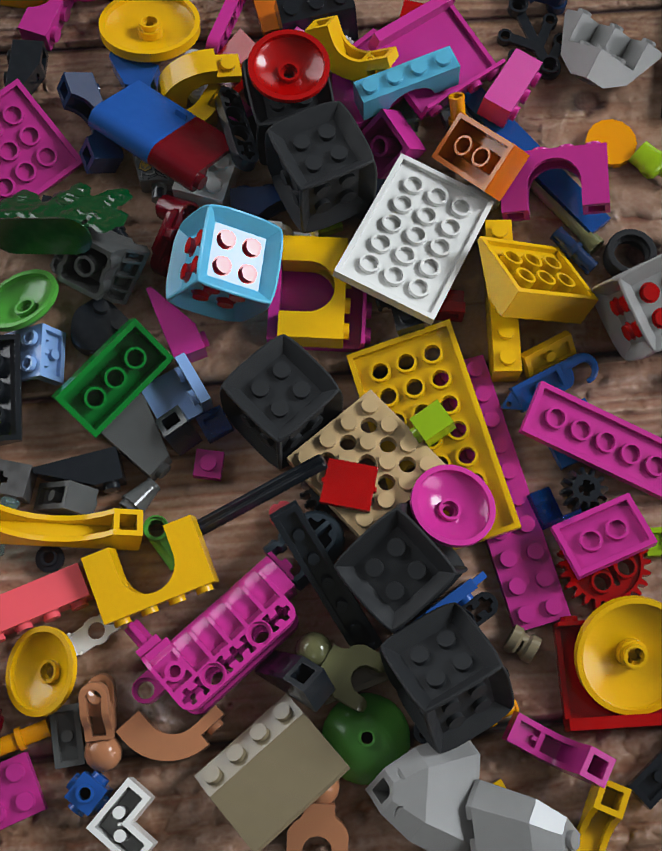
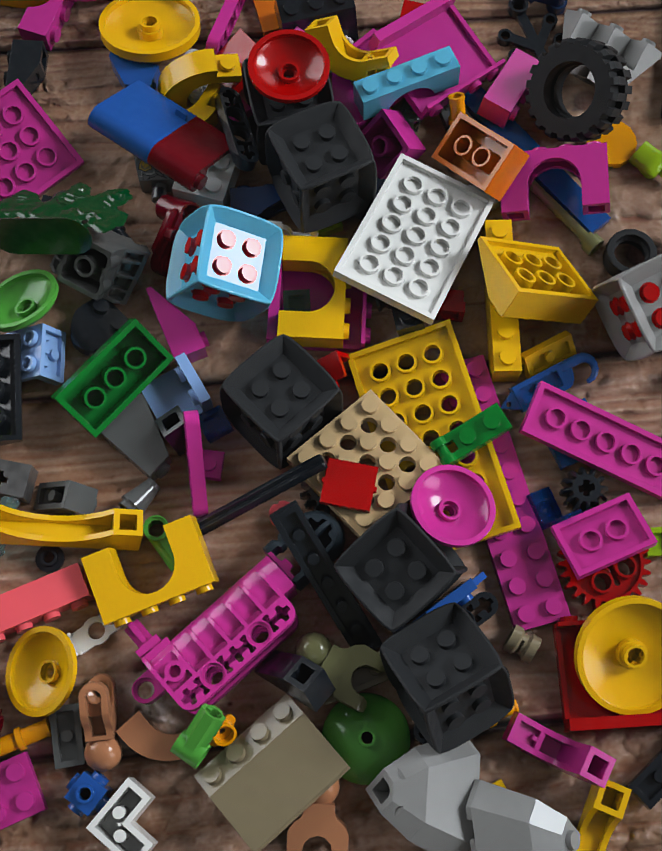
black slope [32,446,127,493] -> none
dark blue arch [57,72,124,174] -> none
lime brick [410,399,456,447] -> none
dark blue pin [549,226,599,275] -> none
none -> bright green piece [170,703,226,769]
none -> dark pink beam [183,410,208,518]
none -> light orange plate [210,714,238,747]
none -> clear green plate [283,289,311,311]
none -> red panel [316,350,350,388]
none -> green plate [429,403,513,465]
none -> black tyre [525,37,632,142]

